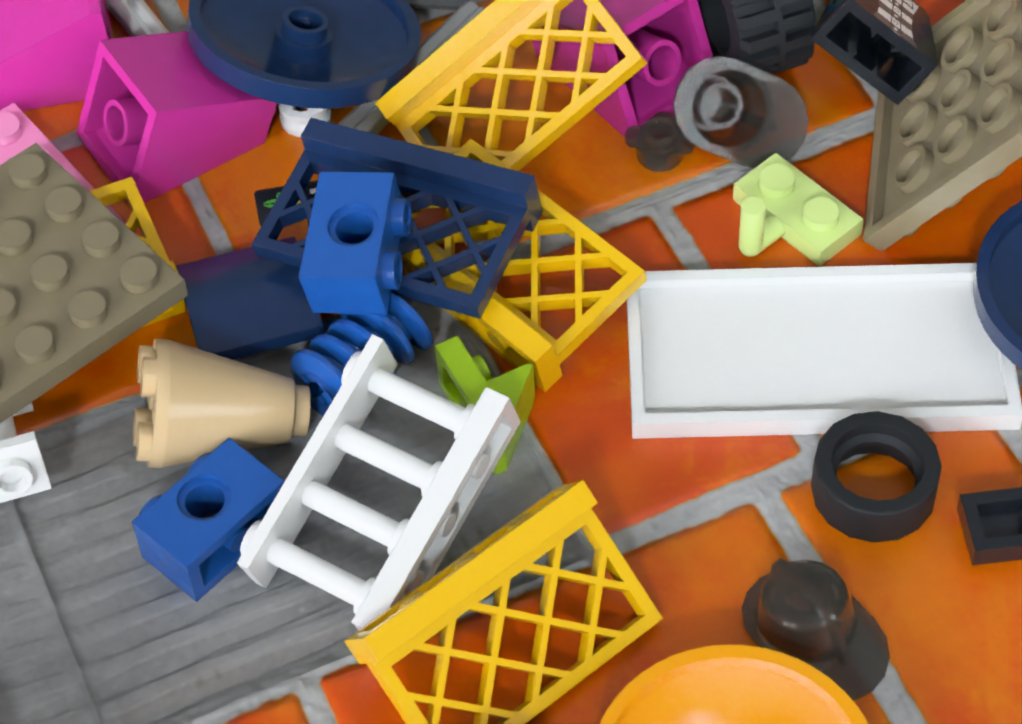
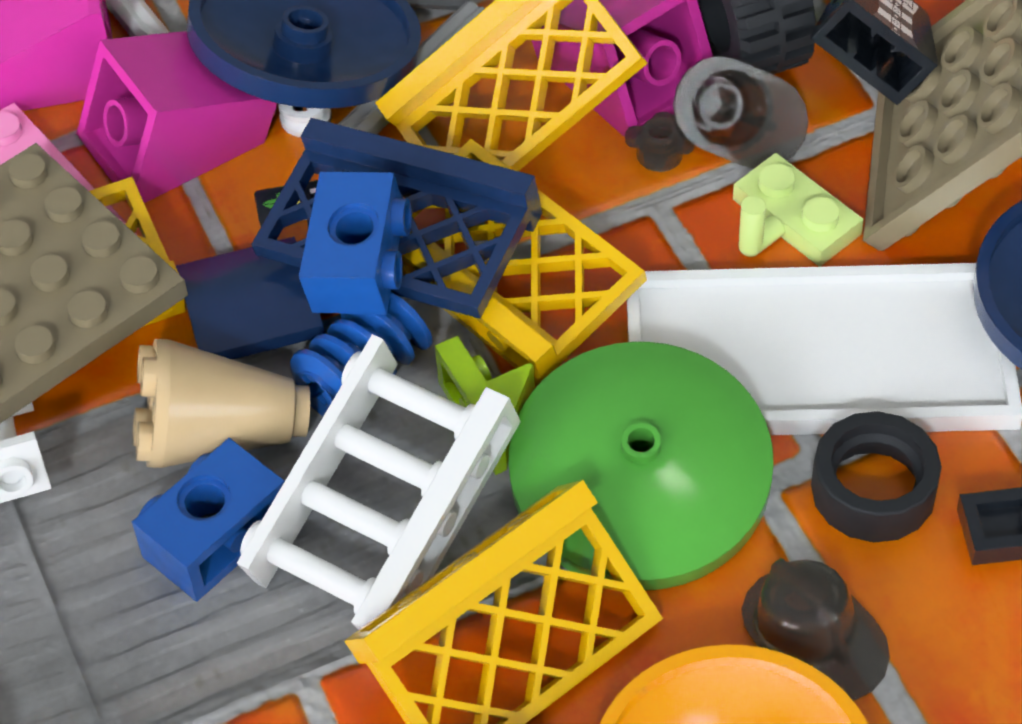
none -> bright green dish [508,342,773,590]

